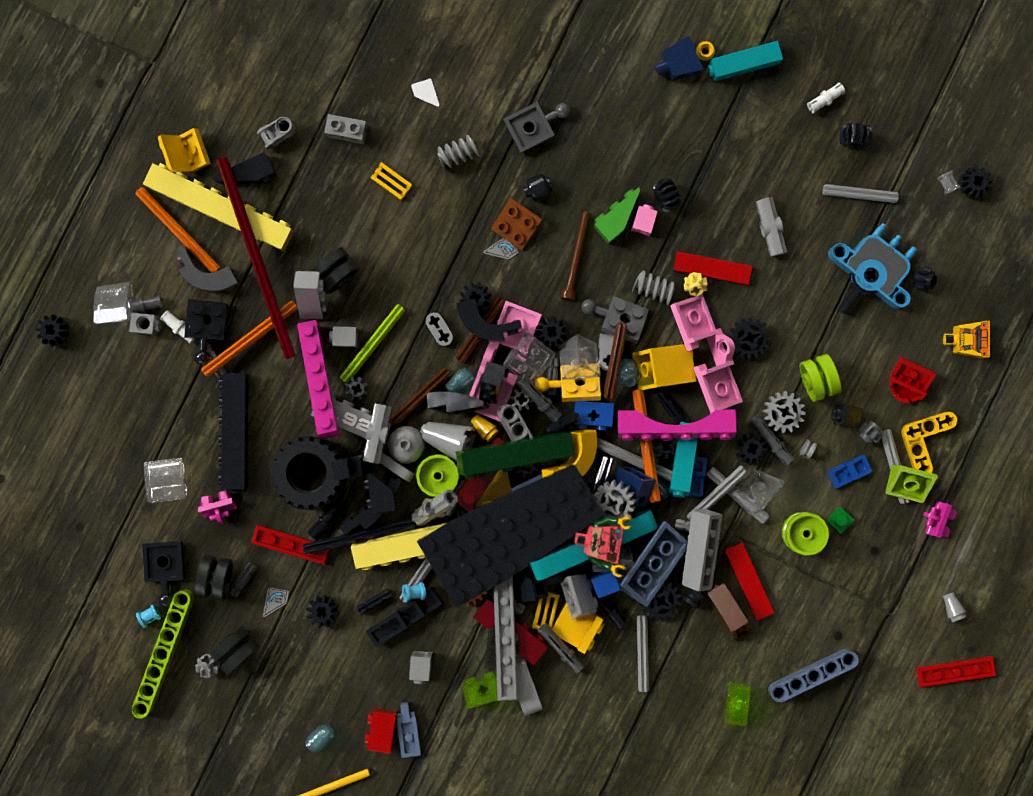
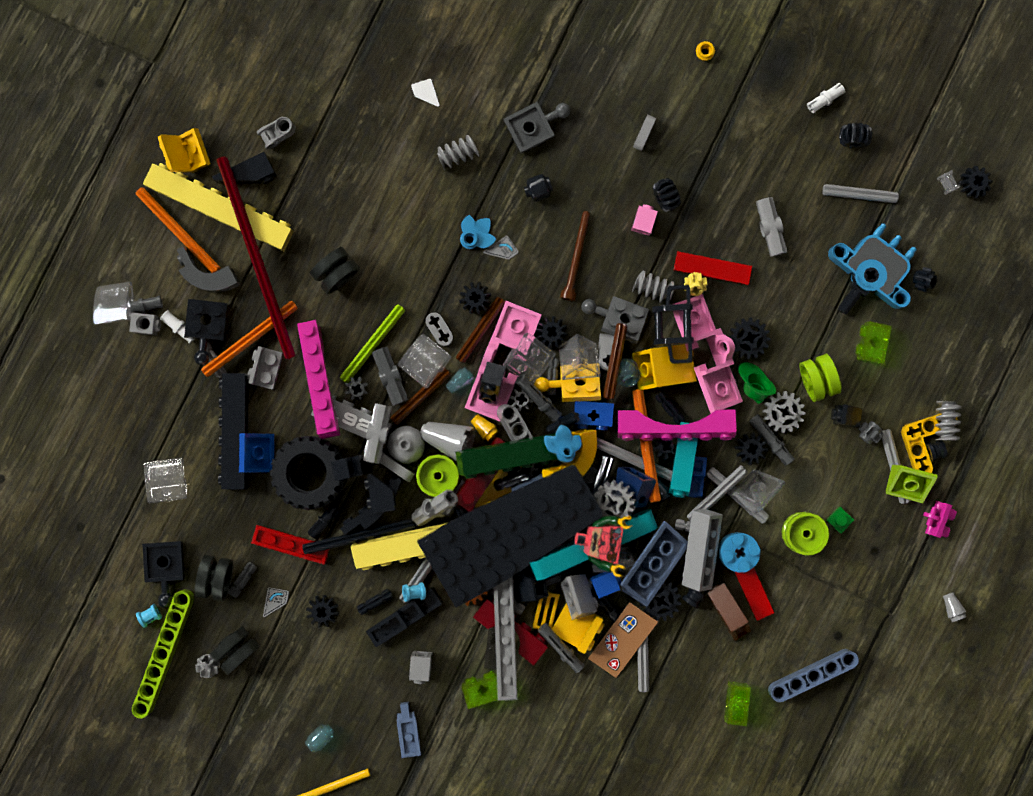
black gear [35,314,70,347] -> none
dark pink hips [198,490,238,524] -> none
light grey brick [294,271,328,319] -> none
light grey brick [324,114,368,144] -> none
light grey brick [329,326,358,348] -> none
red brick [365,708,397,753] -> none
yellow tile [370,162,413,201] -> none
black slope [426,392,490,415] -> none
black arch [456,299,522,342] -> none
dark orange hinge [491,198,542,250] -> none
light grey beam [516,657,543,716] -> none
bright green slope [594,187,640,244] -> none
dark blue torso [654,36,703,80] -> none
teal brick [707,41,783,82] -> none
light grey bush [800,439,817,459] -> none
blue slope [826,454,872,489] -> none
red slope [889,356,936,403] -> none
red tile [916,656,996,688] -> none
torso [943,321,990,359] -> none
none -> blue plate [239,433,274,472]
none -> light grey bracket [247,346,283,390]
none -> dark grey piece [372,347,408,406]
none -> clear slope [397,334,452,388]
none -> dark azure plate [460,215,496,249]
none -> black axle [493,469,530,491]
none -> dark azure plate [544,425,582,463]
none -> medium nougat sticker [588,602,658,678]
none -> light grey beam [633,114,656,151]
none -> black bar [652,285,694,364]
none -> dark azure brick [718,532,760,572]
none -> green piece [738,362,776,404]
none -> clear neon green brick [855,321,892,365]
none -> black wheel [925,440,948,462]
none -> light grey piece [935,401,962,441]

